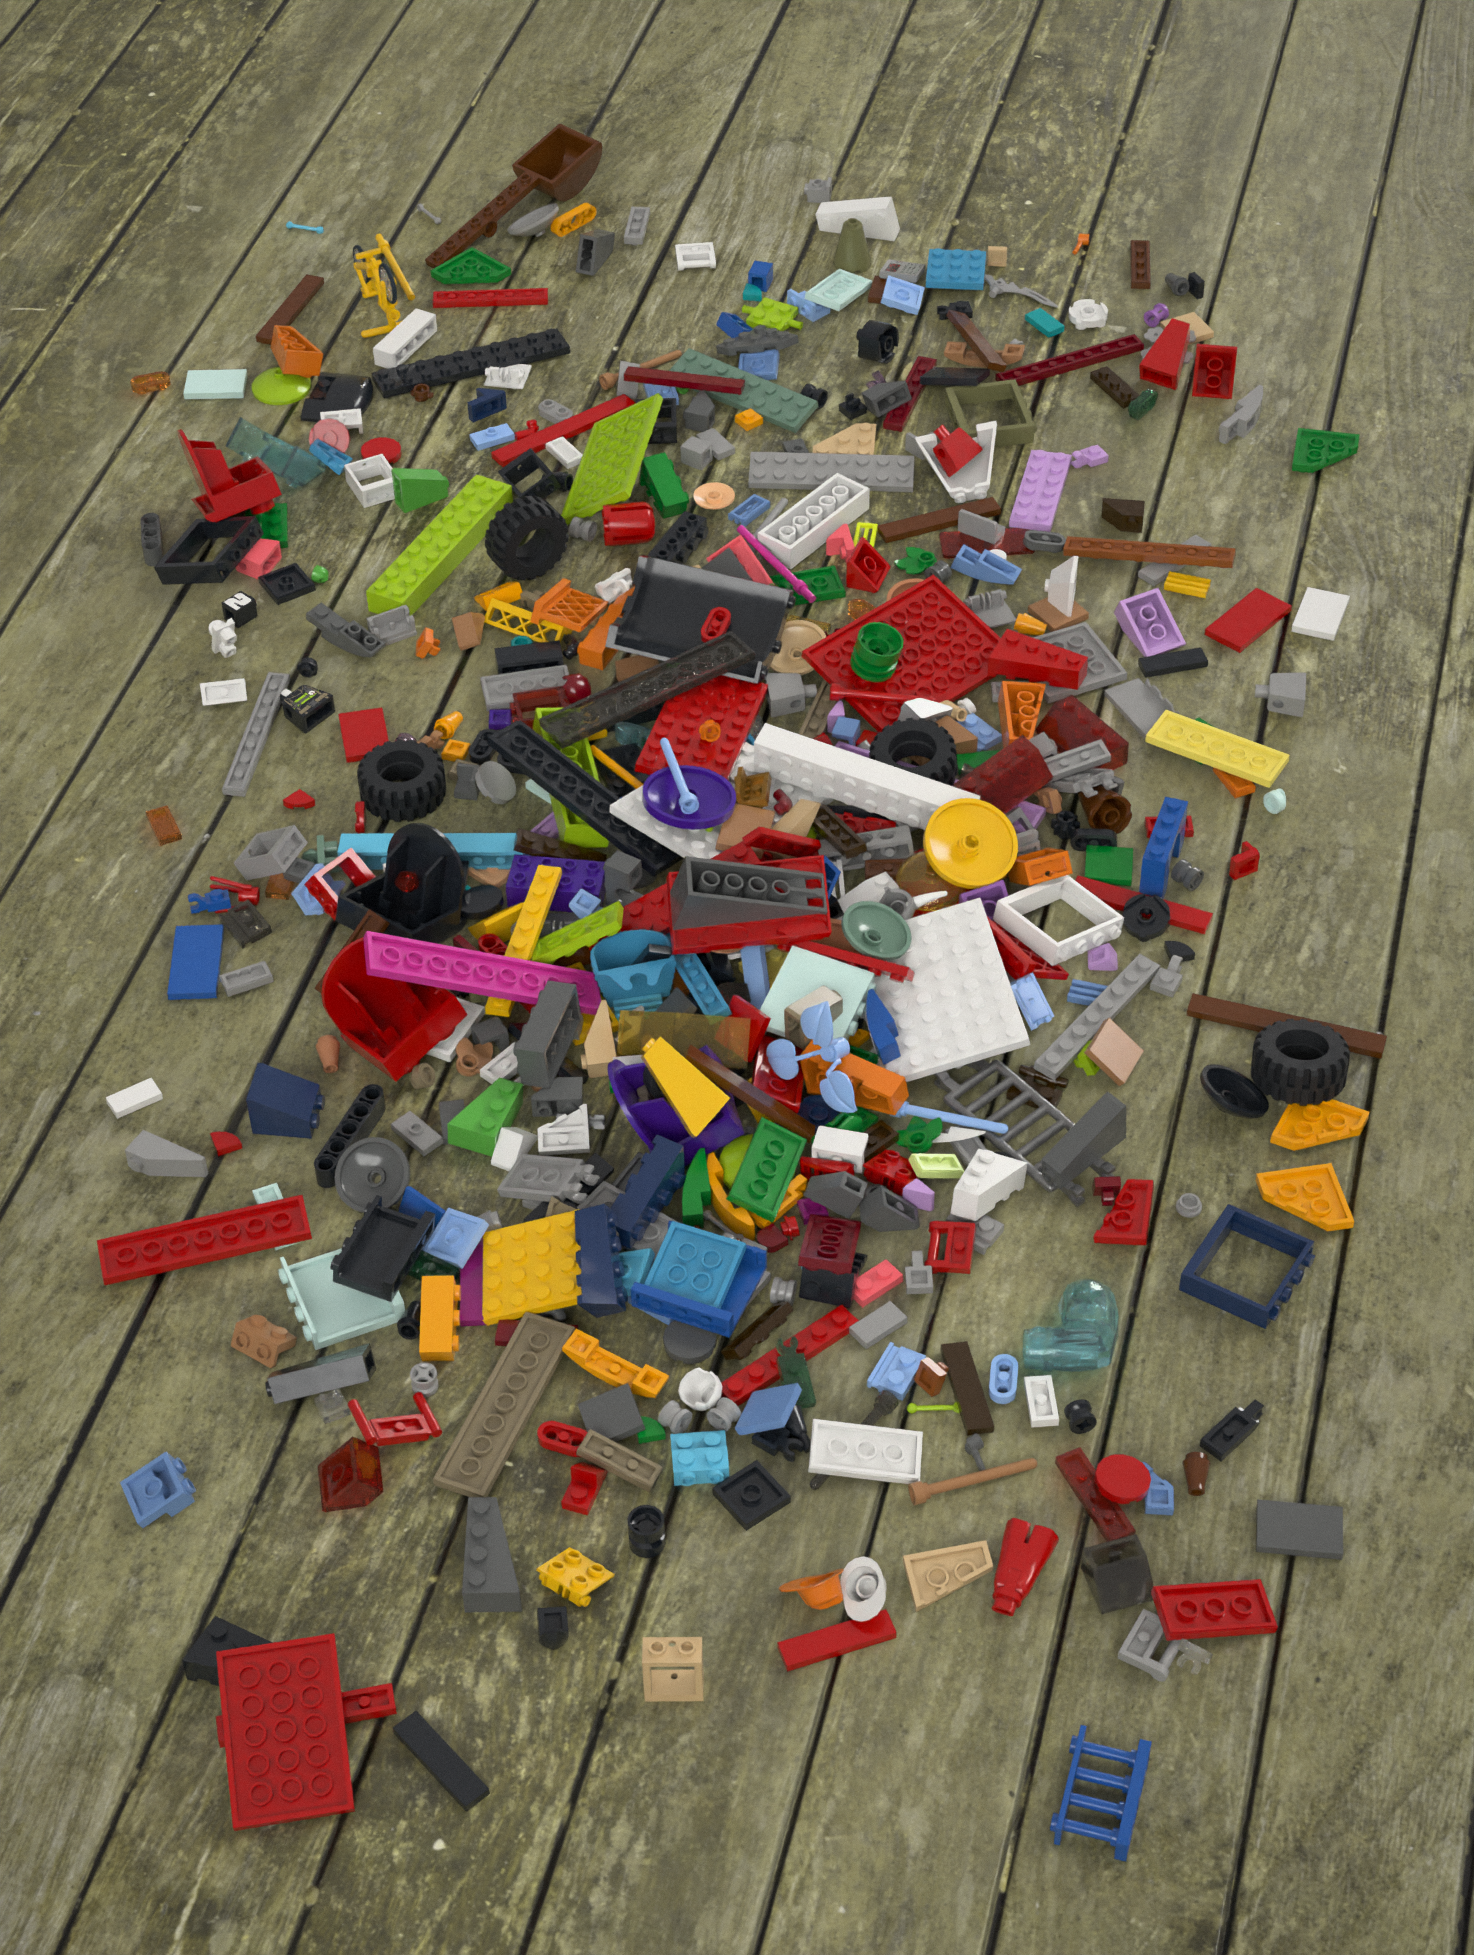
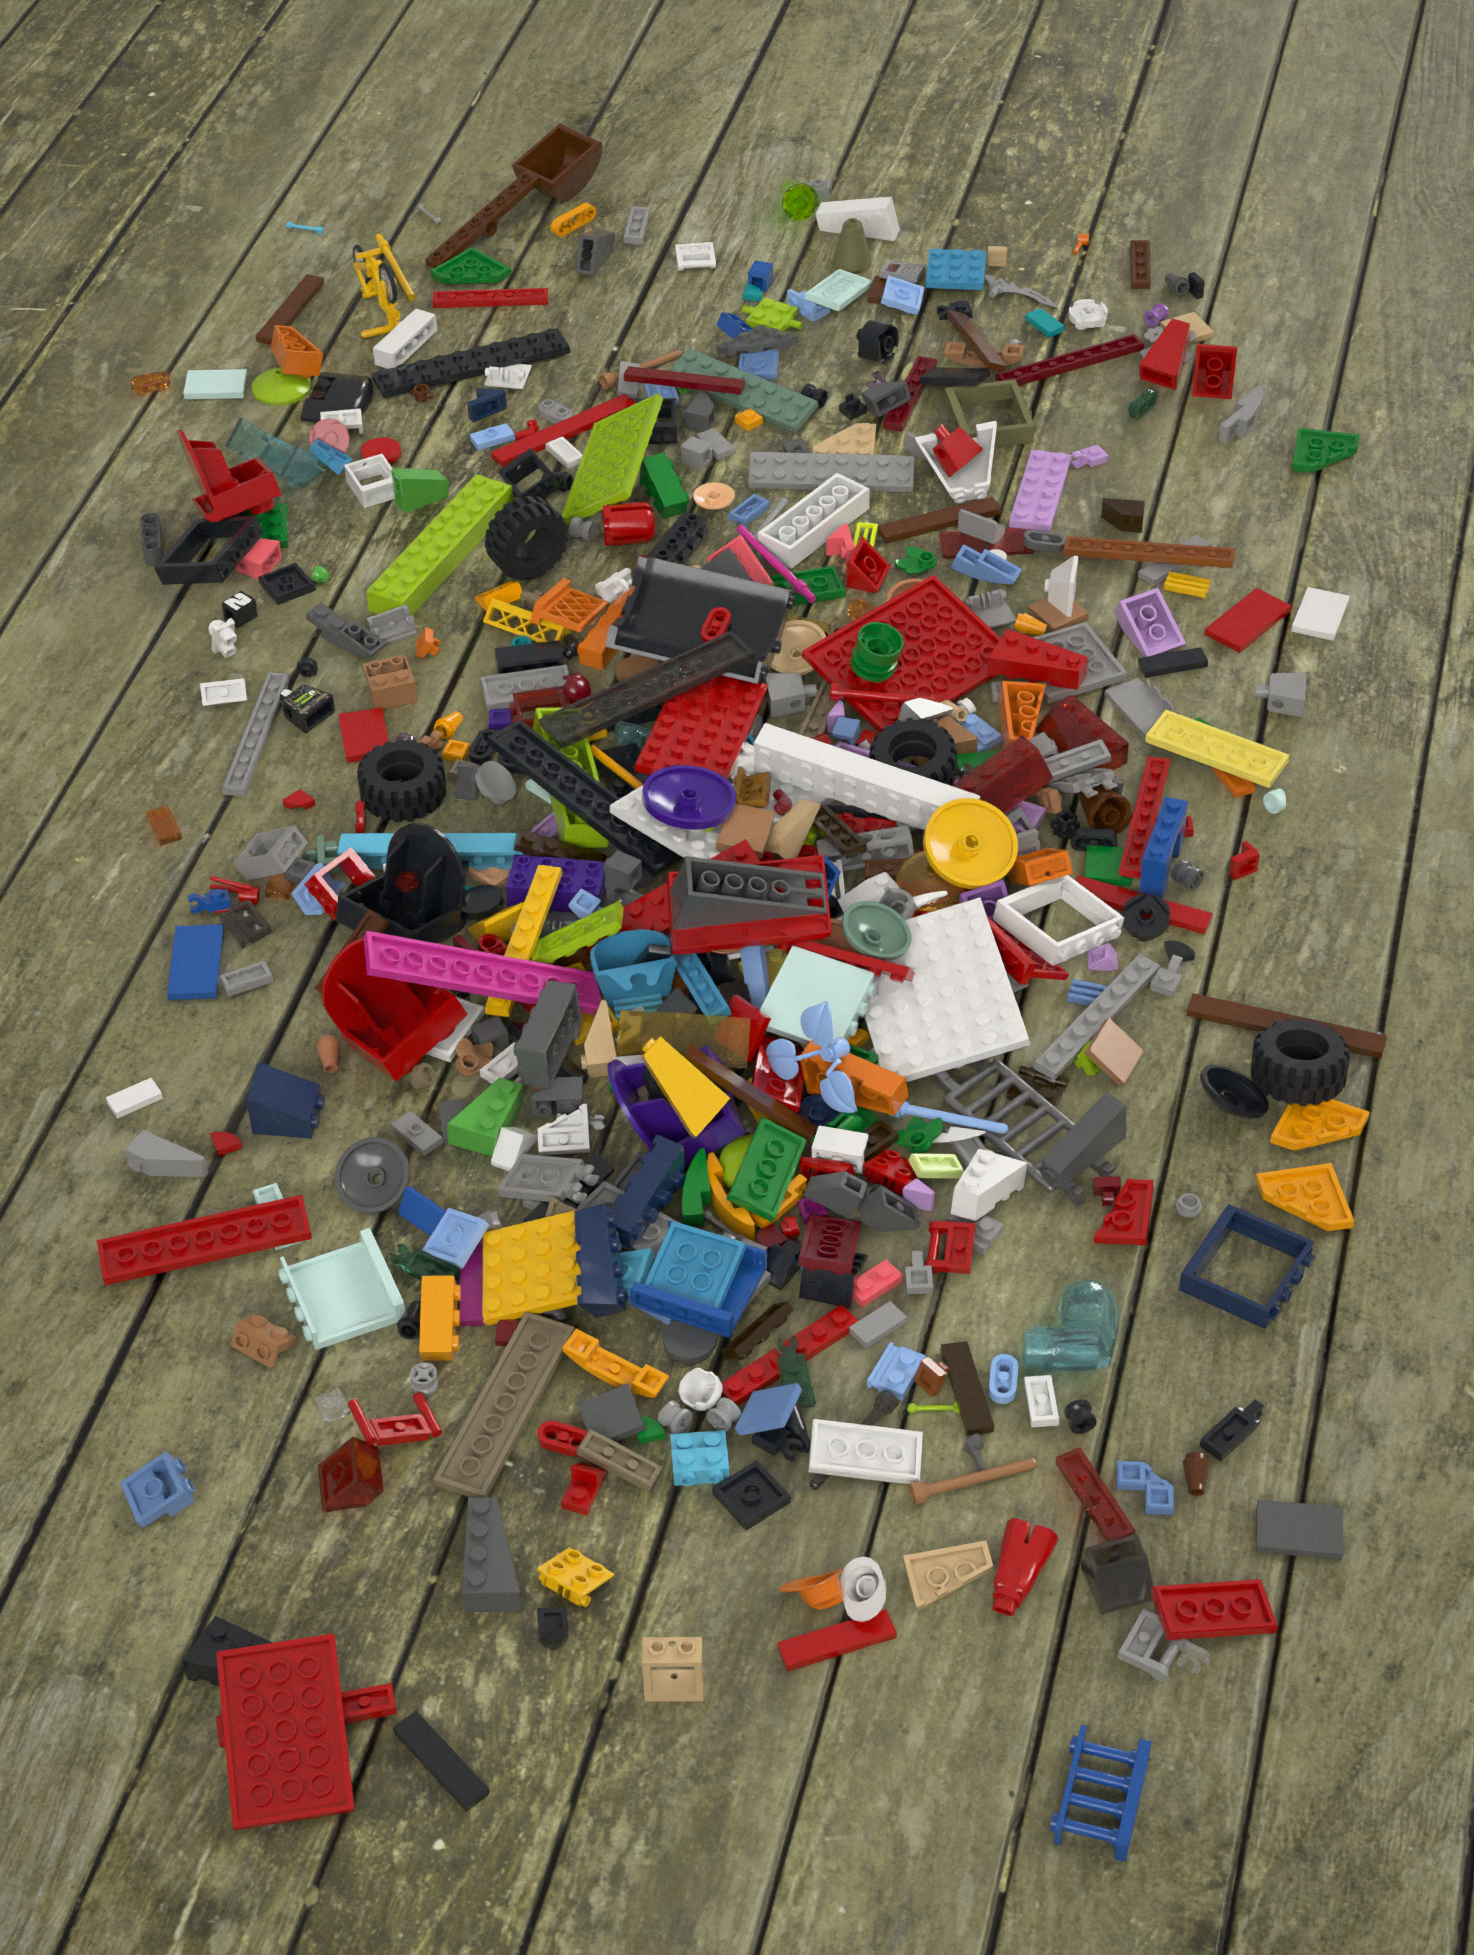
slope [265,1343,377,1404] -> none
black beam [314,1084,386,1188] -> none
black panel [330,1195,435,1302] -> none
medium nougat slope [452,612,485,651] -> none
light grey dish [507,203,559,237] -> none
black wheel [627,1505,666,1558] -> none
light blue piece [660,738,699,814] -> none
orange plate [699,720,721,742] -> none
red tile [742,826,821,857] -> none
light grey wheel [770,1277,797,1306] -> none
dark tan slope [784,985,843,1050] -> none
blue slope [866,988,901,1065] -> none
dark grey wheel [925,560,952,583] -> none
light blue hinge [1010,972,1054,1031] -> none
dark brown plate [1090,366,1141,409] -> none
red tile [1094,1454,1151,1504] -> none
none -> medium nougat slope [362,655,418,709]
none -> black slope [766,1239,802,1290]
none -> clear neon green cone [780,179,819,221]
none -> red plate [1119,756,1171,878]

